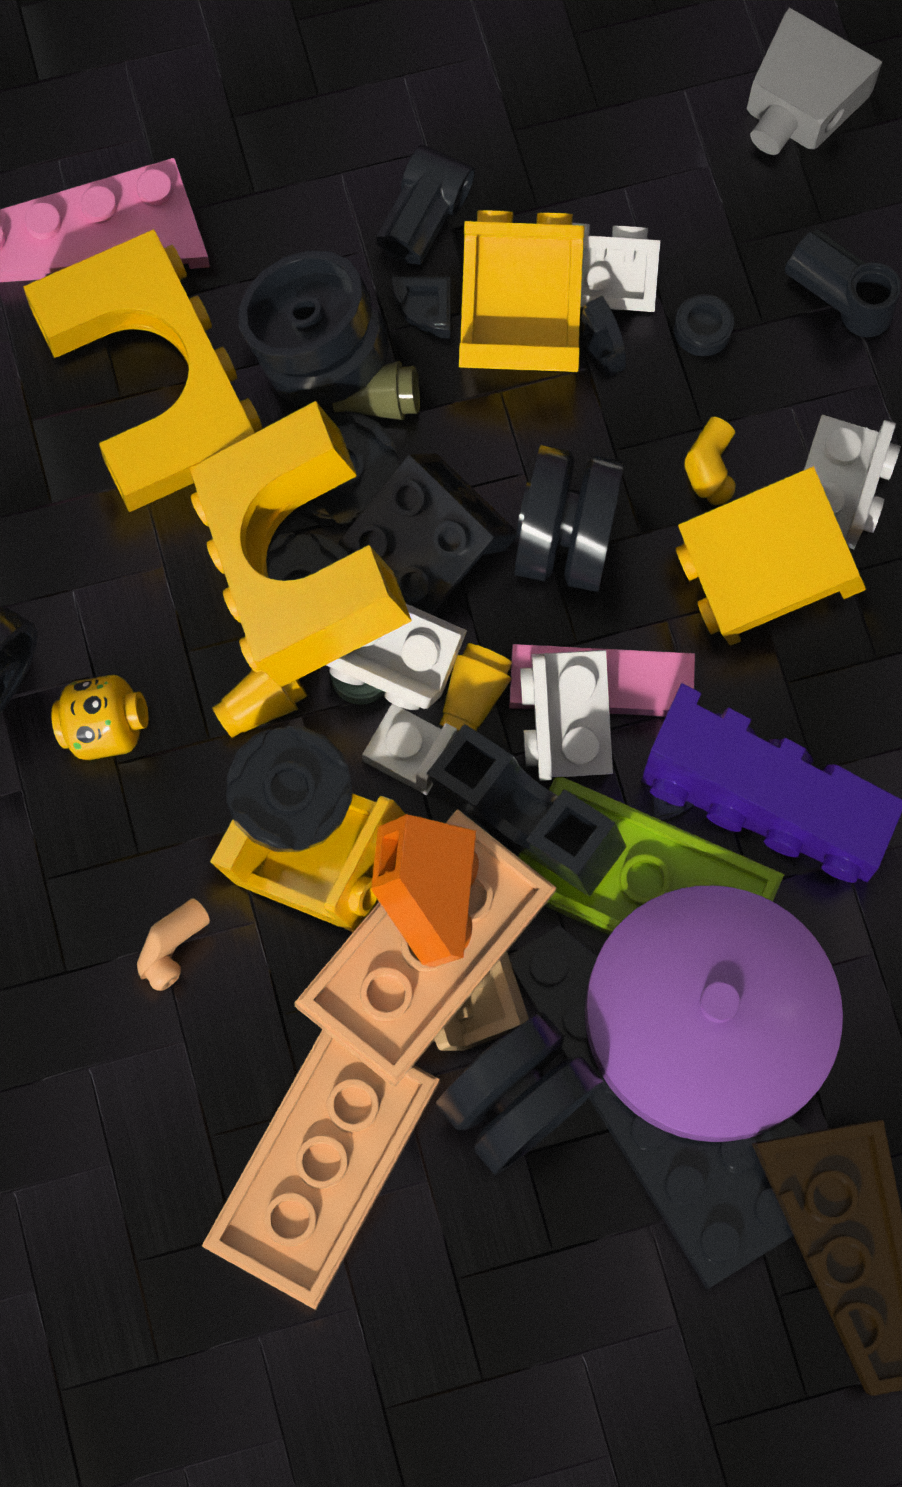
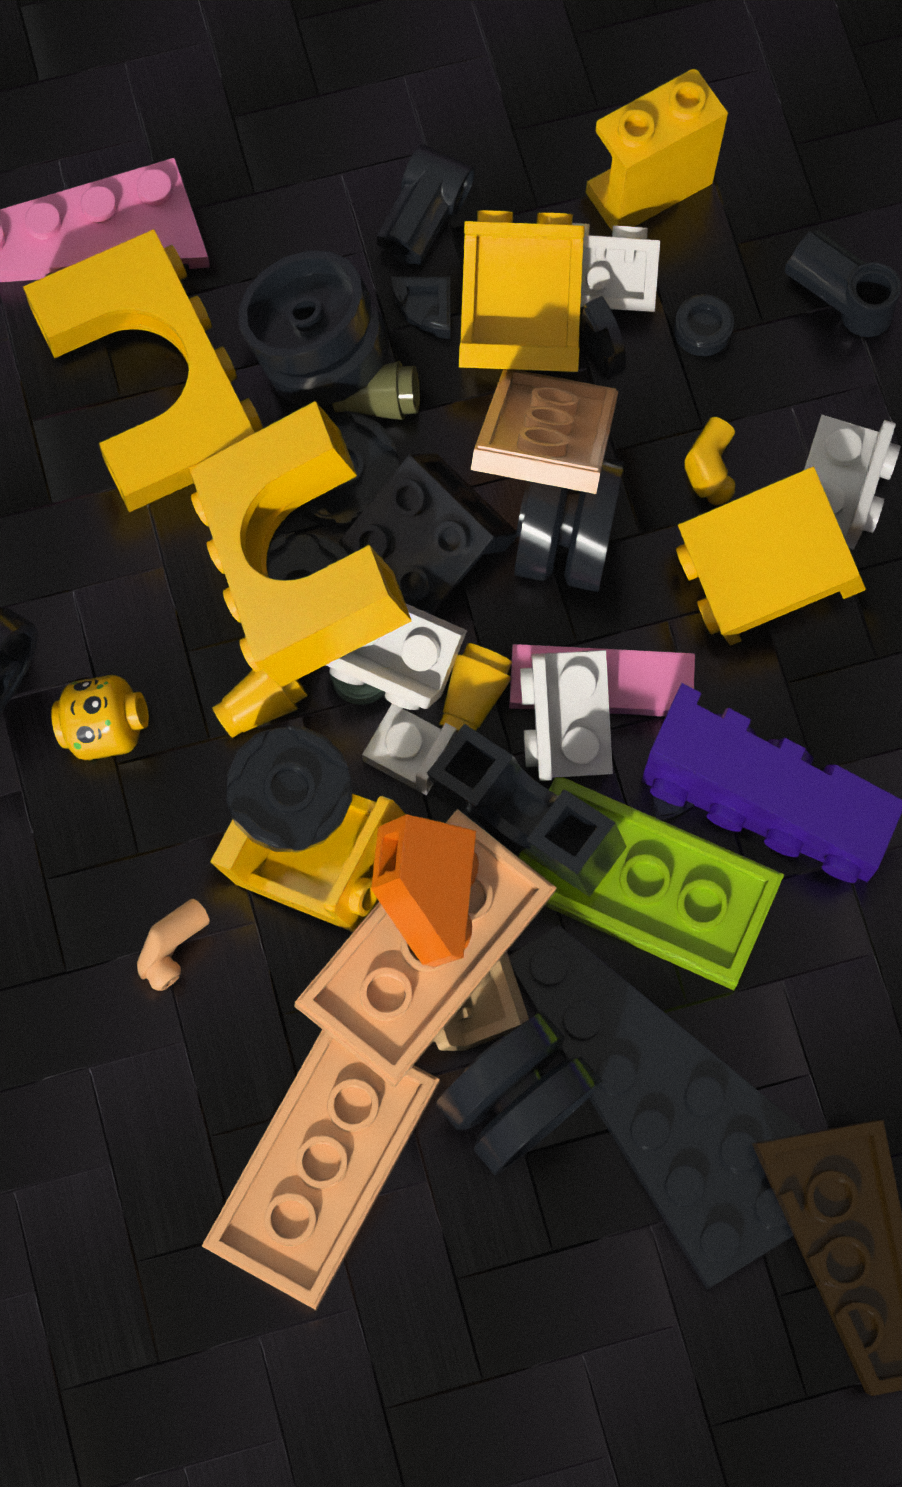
medium lavender dish [585,885,843,1142] -> none
light grey torso [747,7,882,155] -> none
none -> light nougat tile [471,369,618,494]
none -> yellow panel [586,69,728,232]

